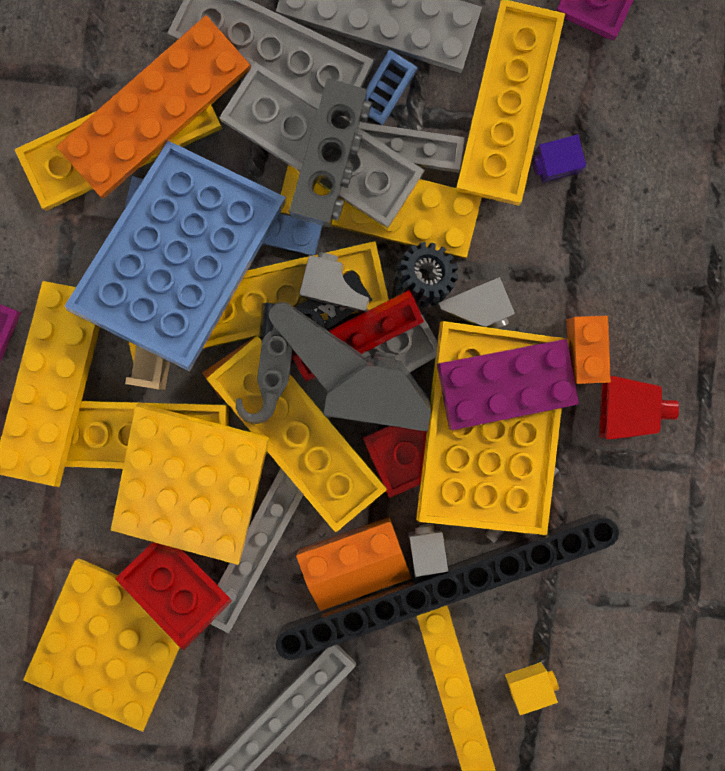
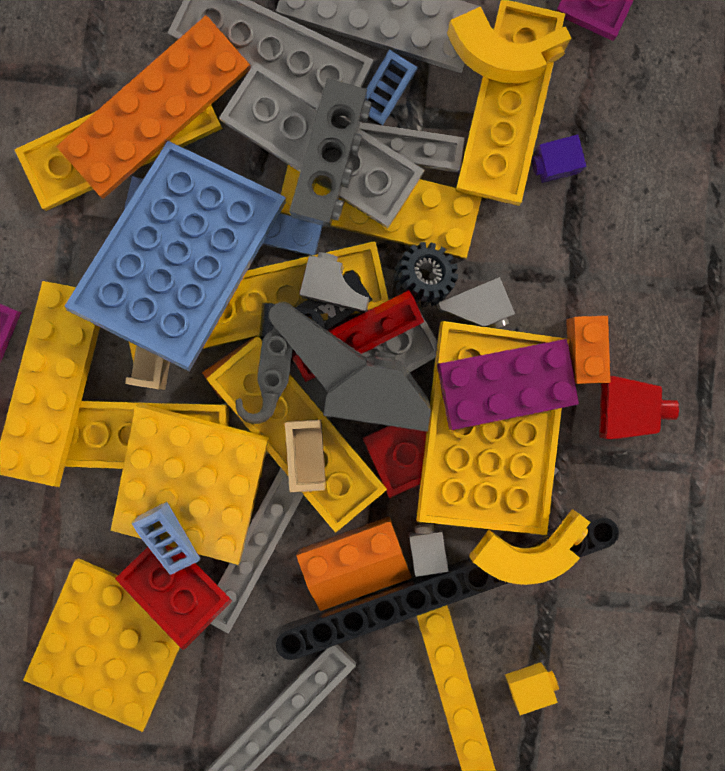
none -> medium blue slope [132,502,200,575]
none -> tan panel [285,419,326,493]
none -> yellow arch [447,6,571,83]
none -> yellow arch [469,509,591,585]

